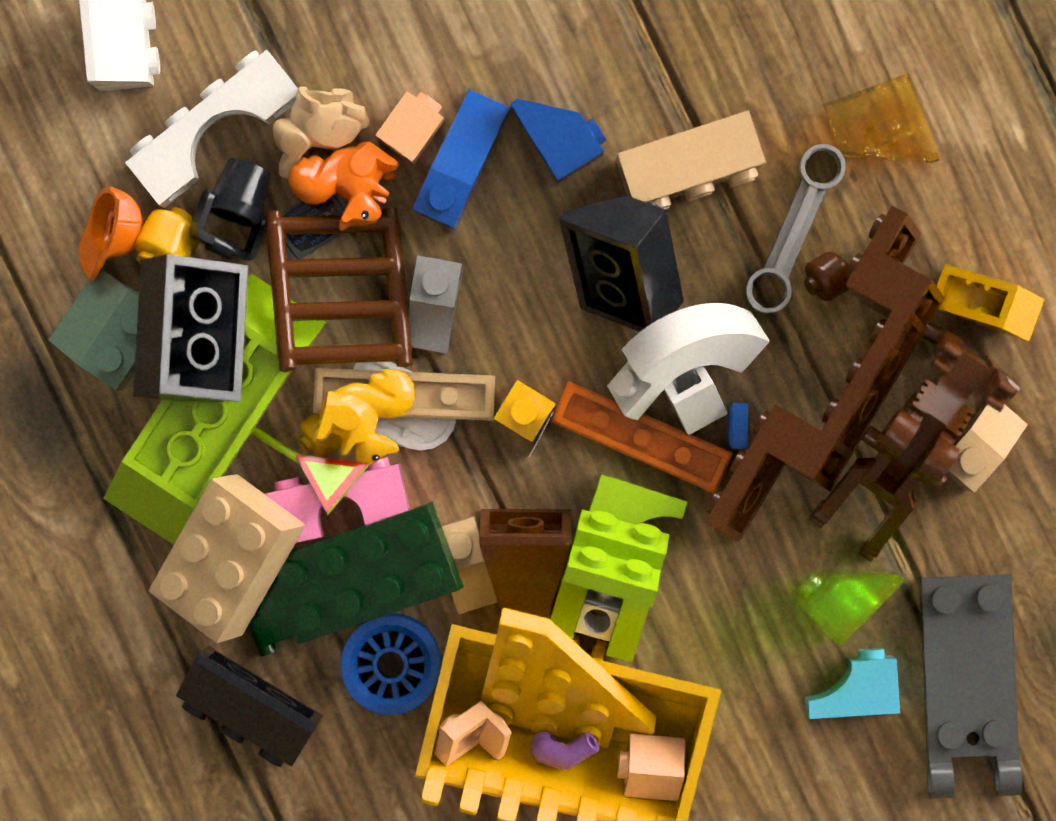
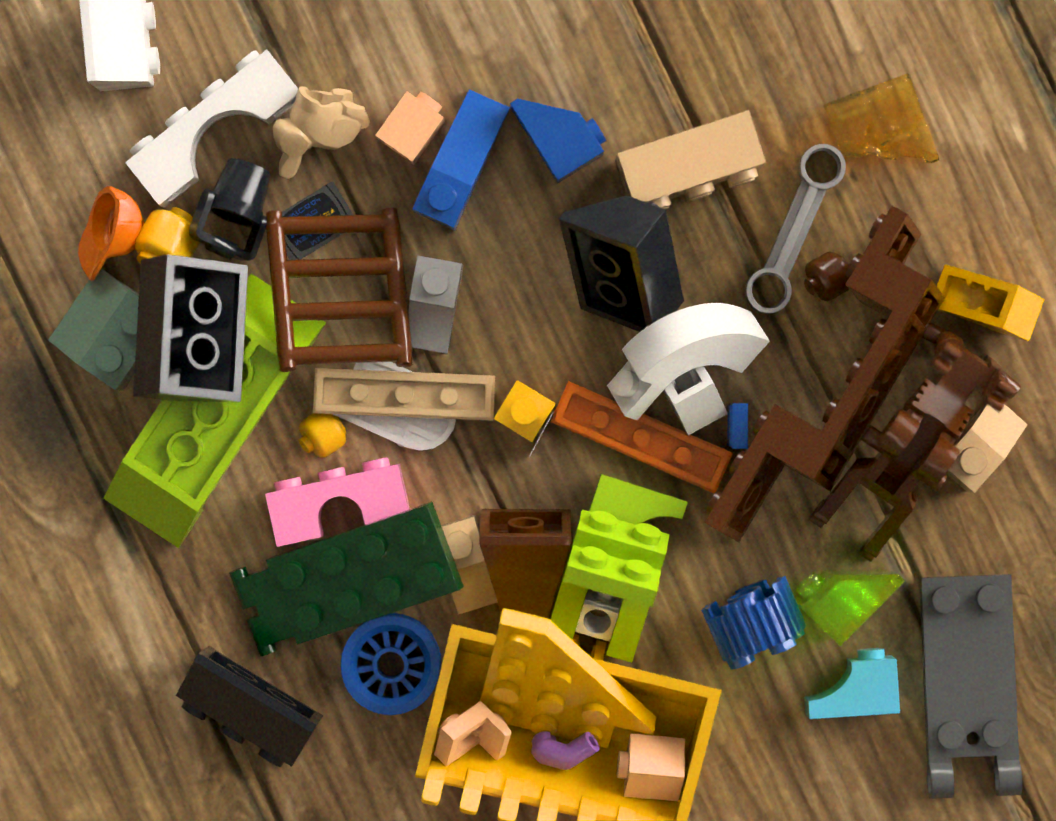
tan brick [148,474,306,643] -> none
piece [251,427,369,515] -> none
orange animal [288,141,399,231] -> none
yellow animal [314,369,415,465] -> none
none -> blue brick [701,576,806,670]

